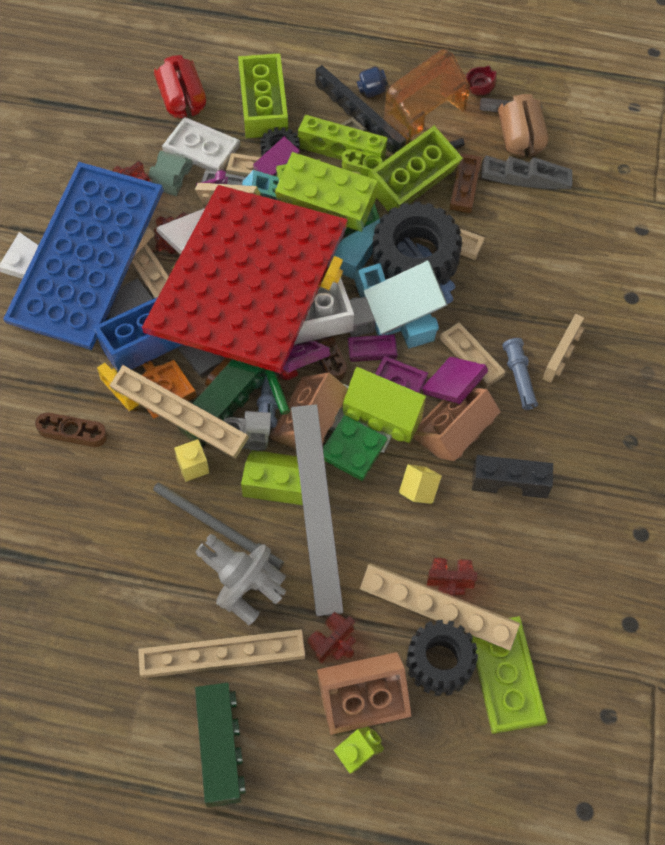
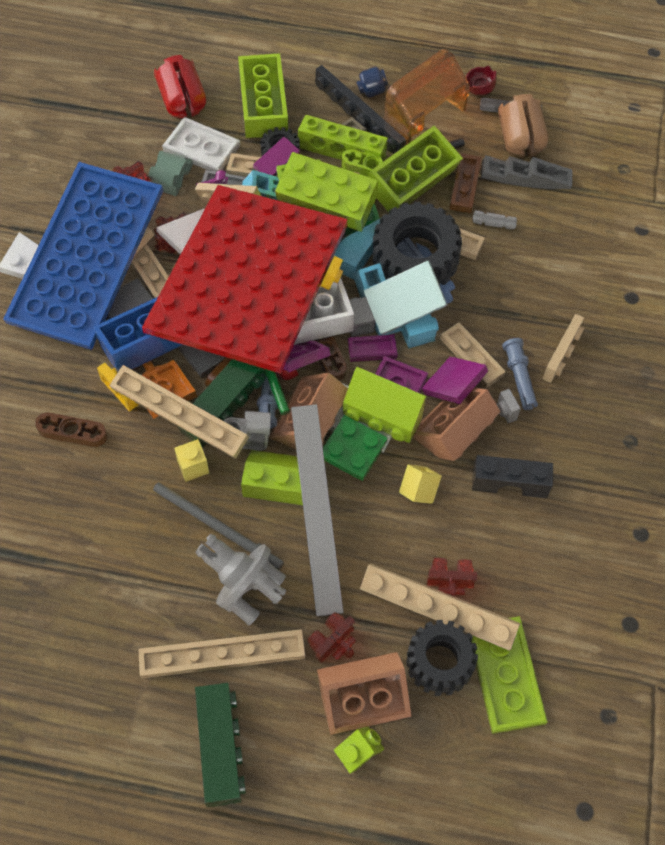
none -> light grey axle [473,211,517,230]
none -> light grey plate [496,389,521,423]

